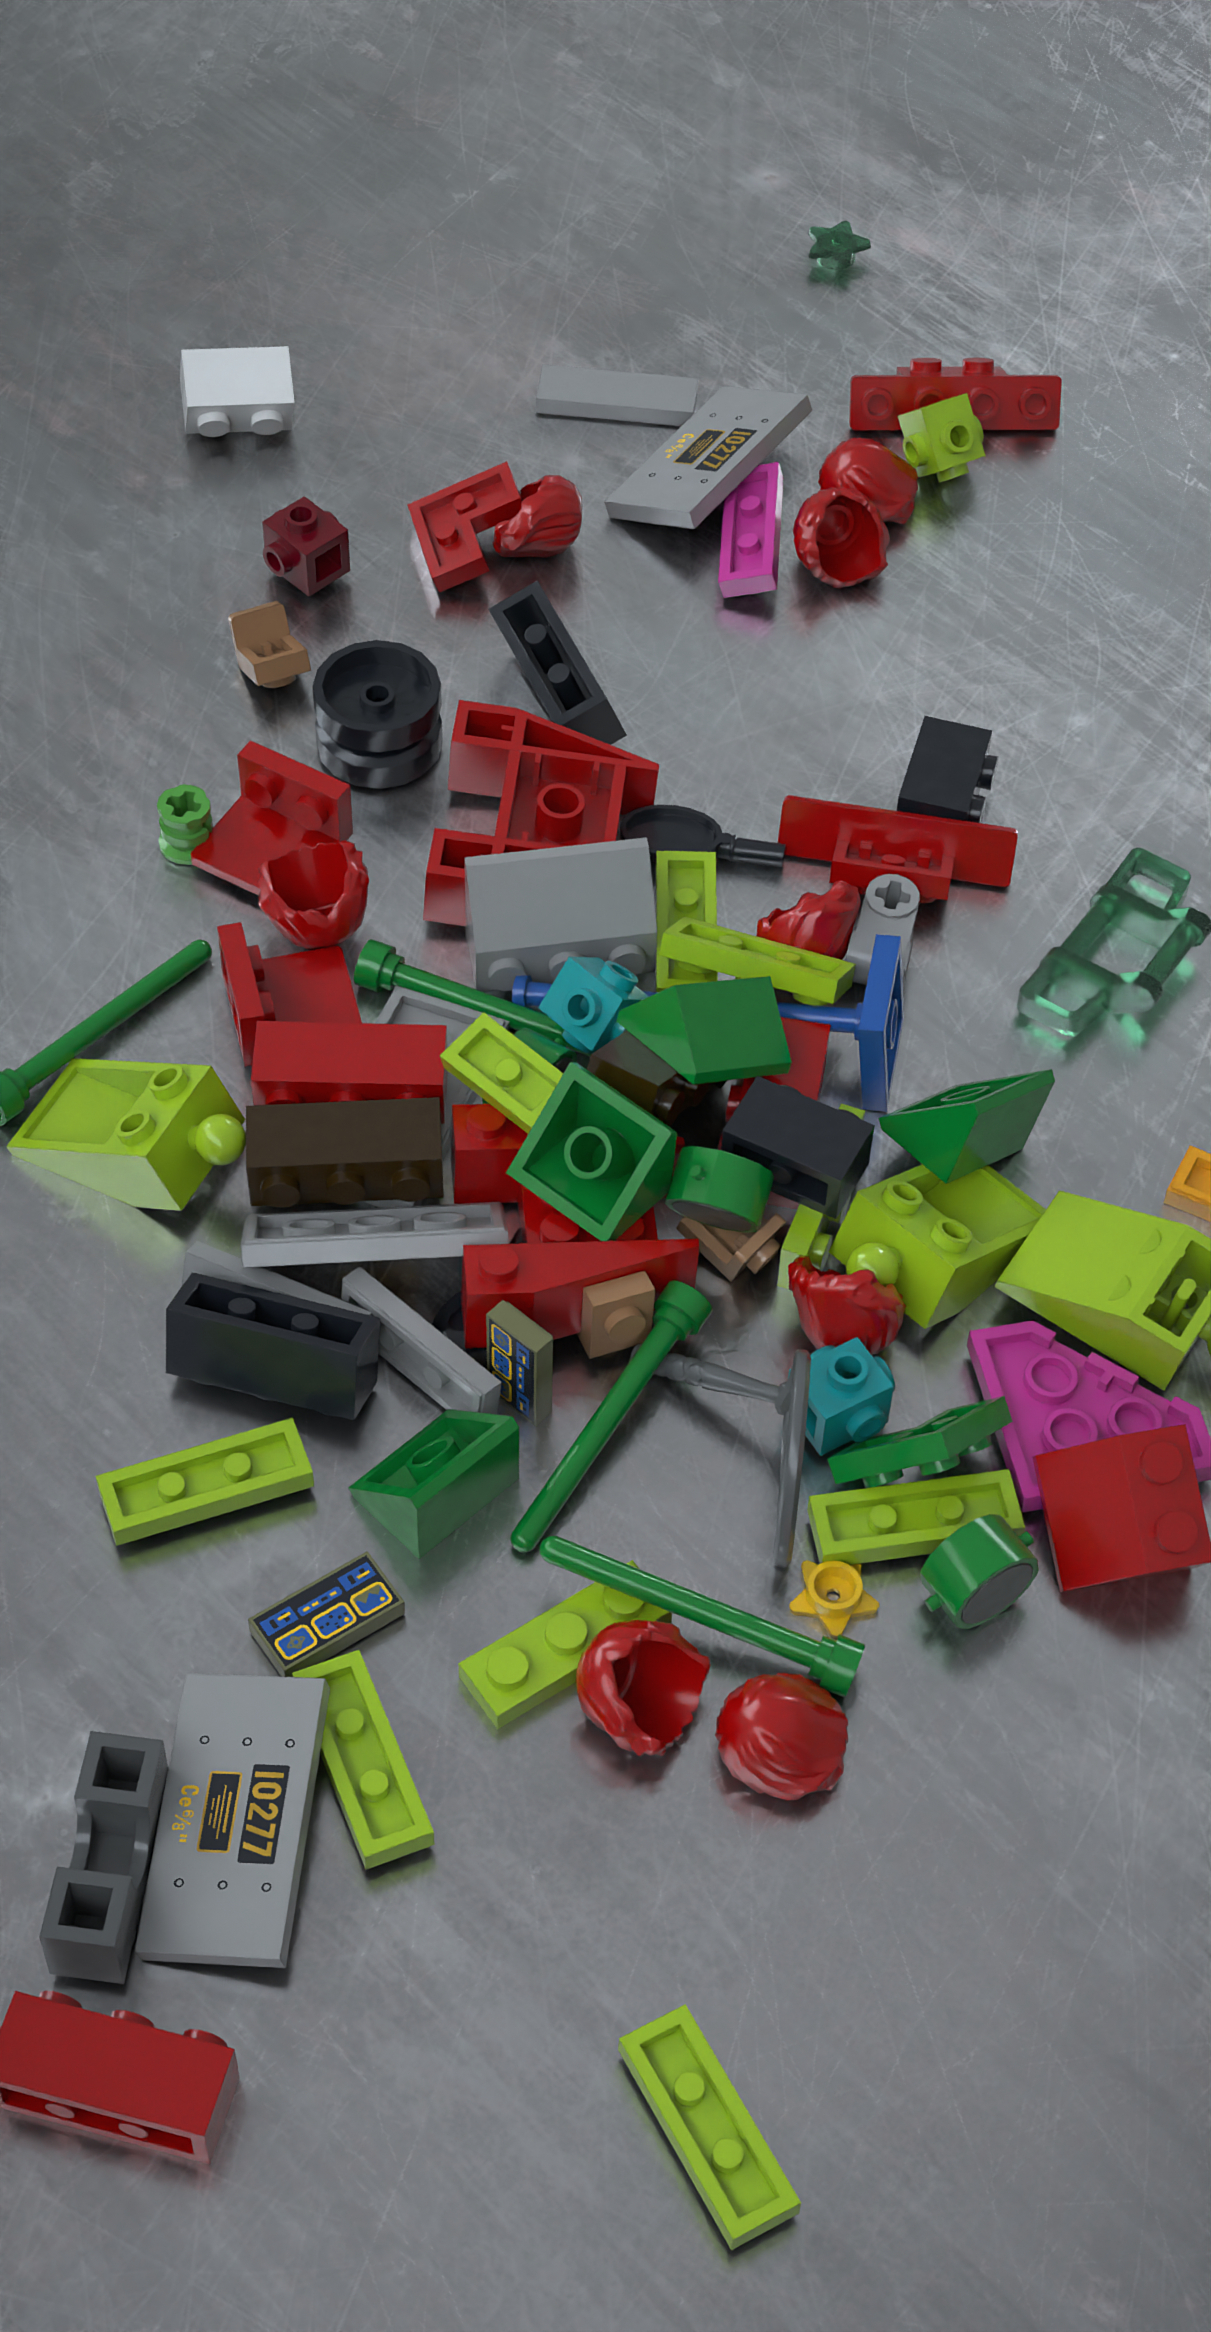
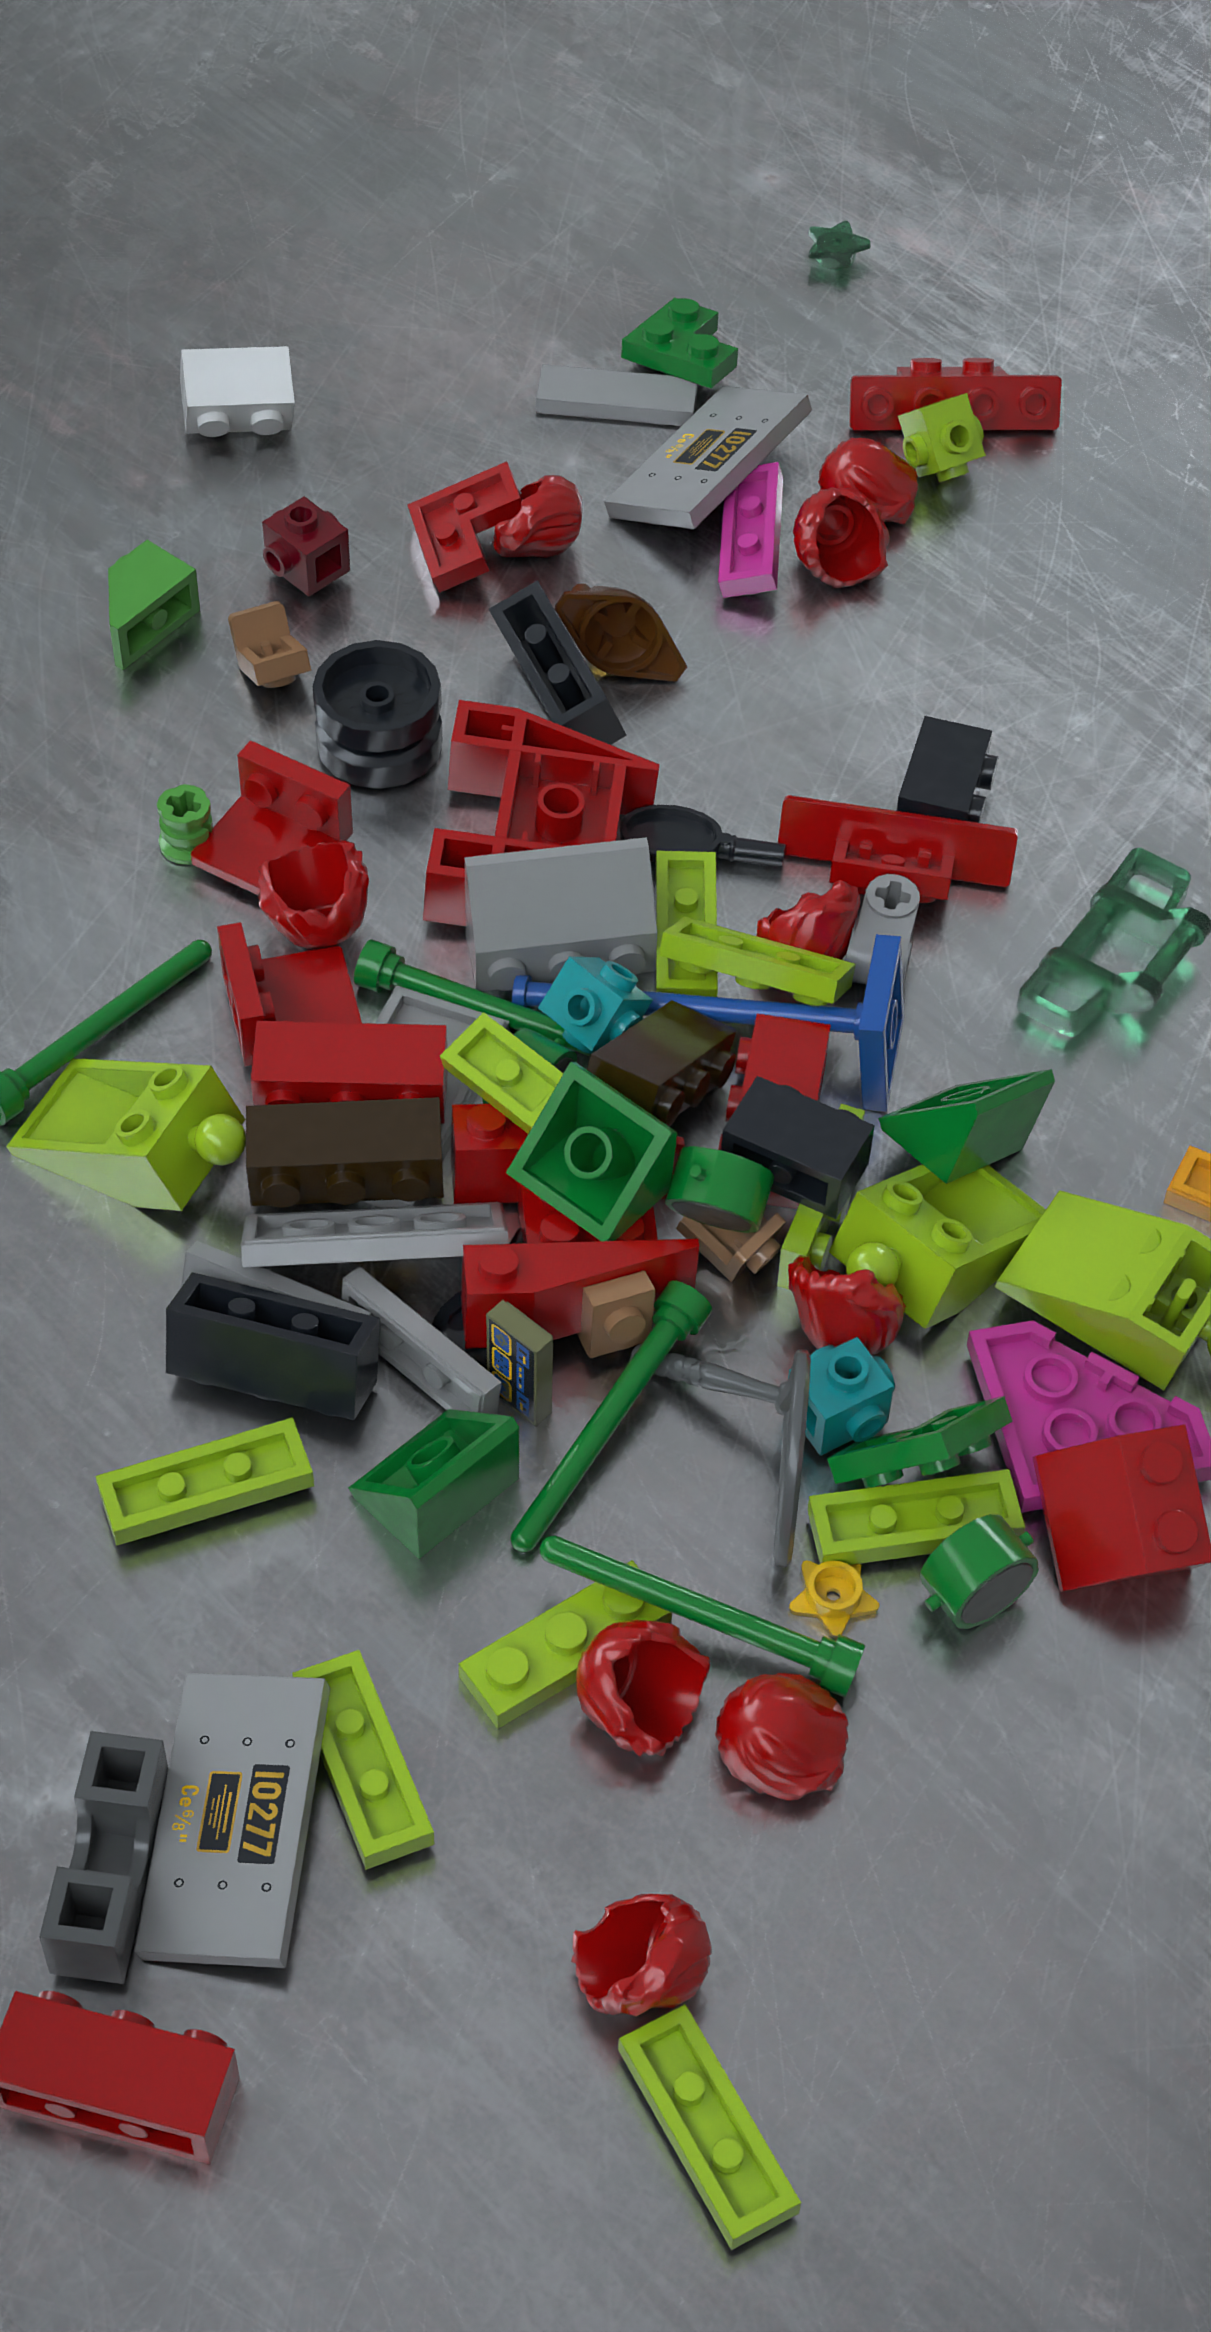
tile [248,1551,405,1677] -> none
green slope [616,976,792,1084] -> none
none -> bright green slope [108,539,200,670]
none -> reddish brown hat [555,583,687,682]
none -> red hair [571,1894,712,2016]
none -> green plate [621,297,738,388]

